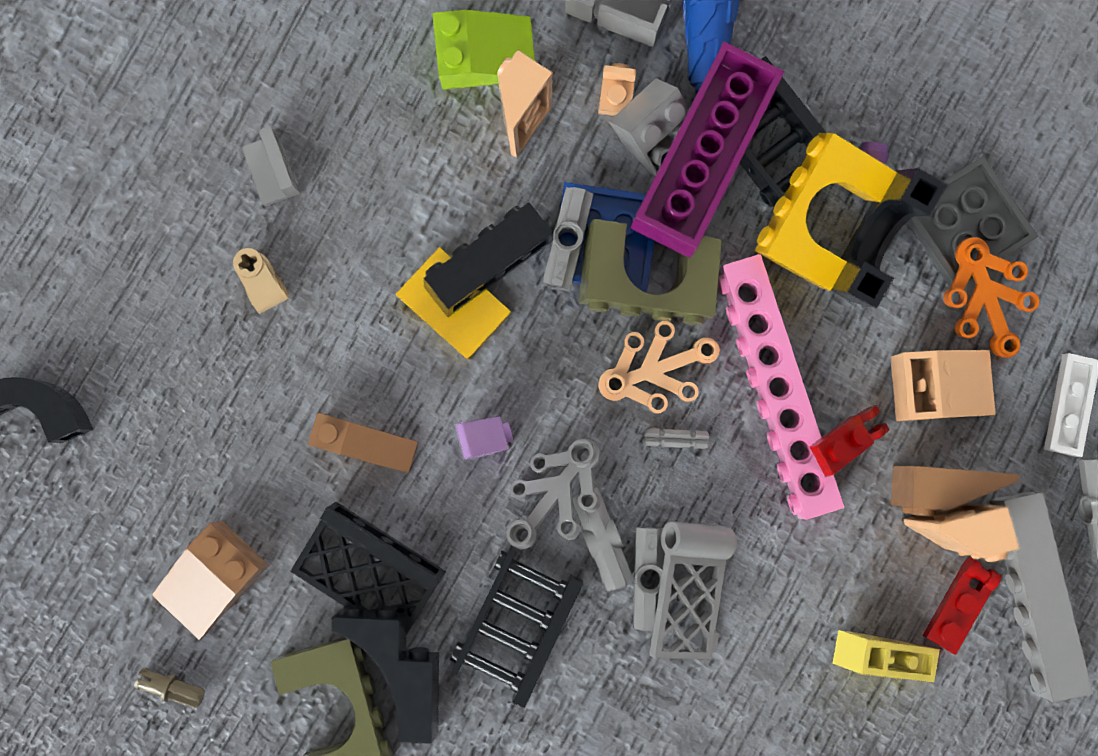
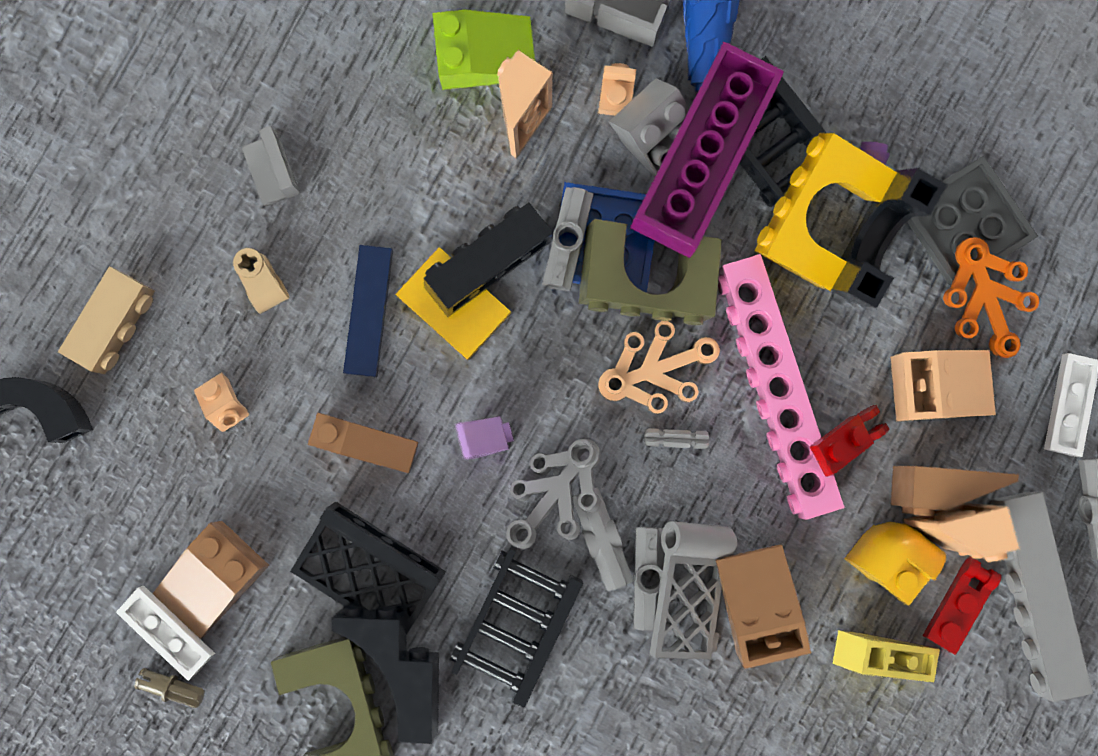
none -> tan brick [58,266,155,374]
none -> white plate [116,585,215,681]
none -> light nougat bracket [194,372,249,432]
none -> dark blue tile [343,245,393,378]
none -> medium nougat slope [716,544,811,669]
none -> yellow brick [844,522,946,606]

